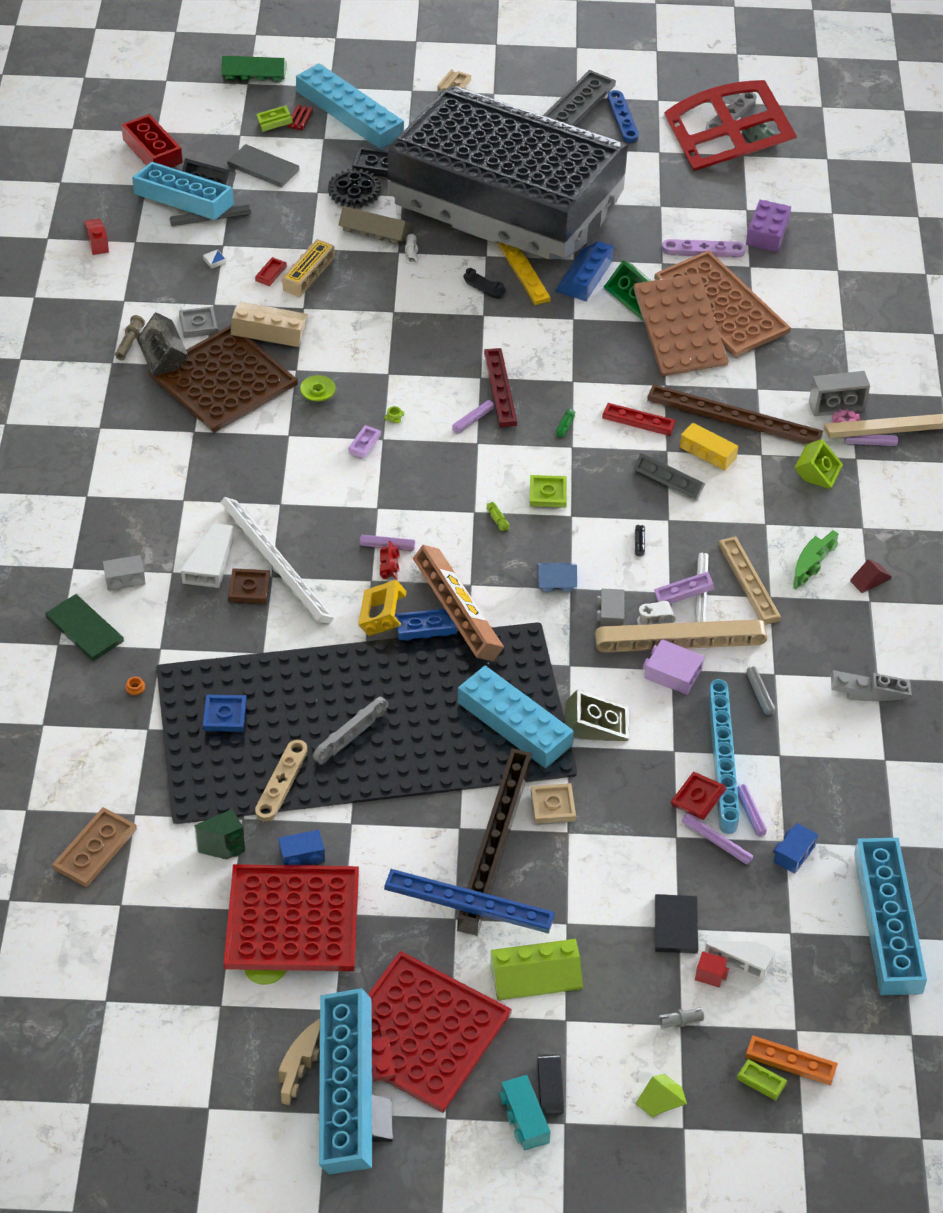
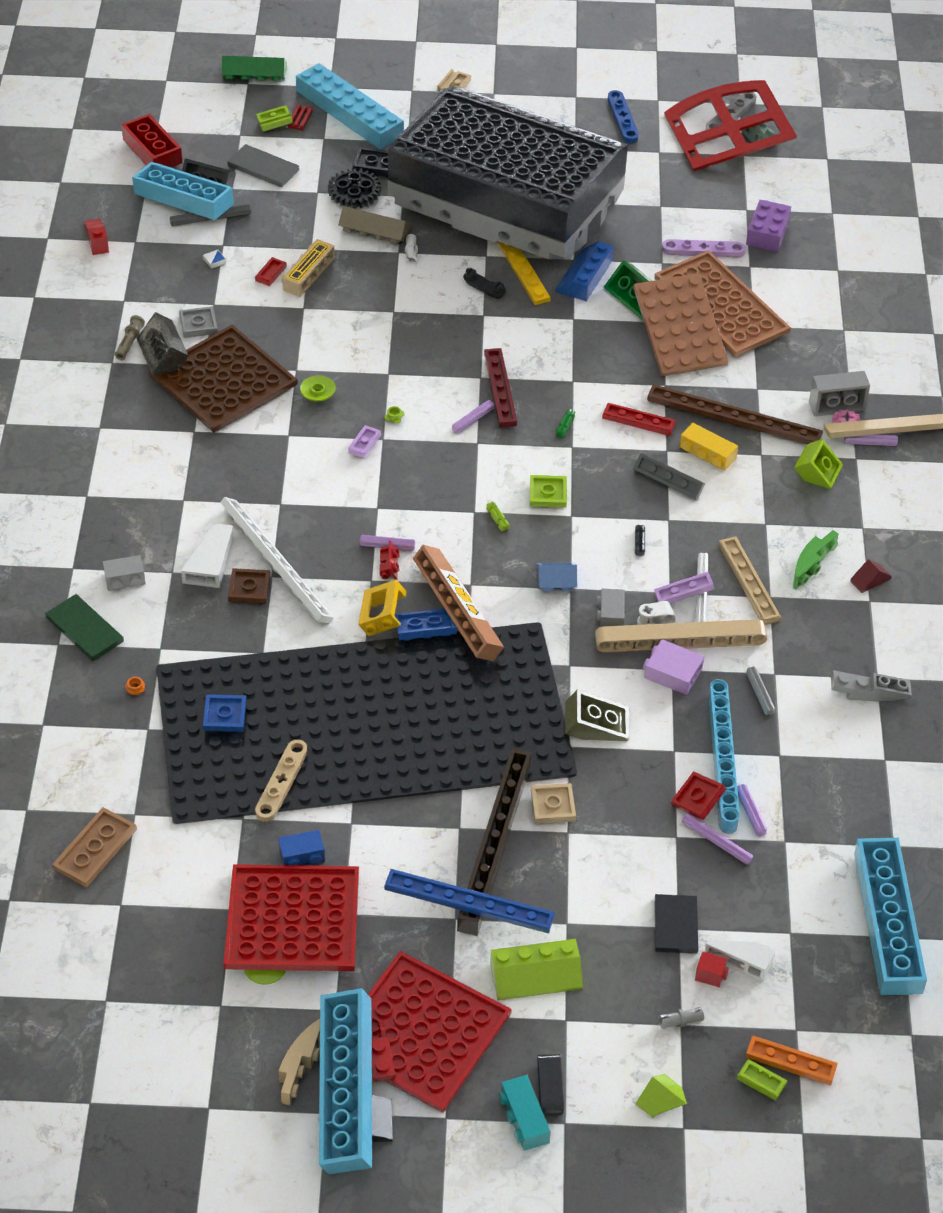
dark green slope [194,809,245,860] -> none
tan slope [231,302,308,347] -> none
light grey piece [313,697,389,764] -> none
medium azure brick [458,666,574,769] -> none
dark grey plate [543,70,616,126] -> none
blue brick [773,823,818,874] -> none

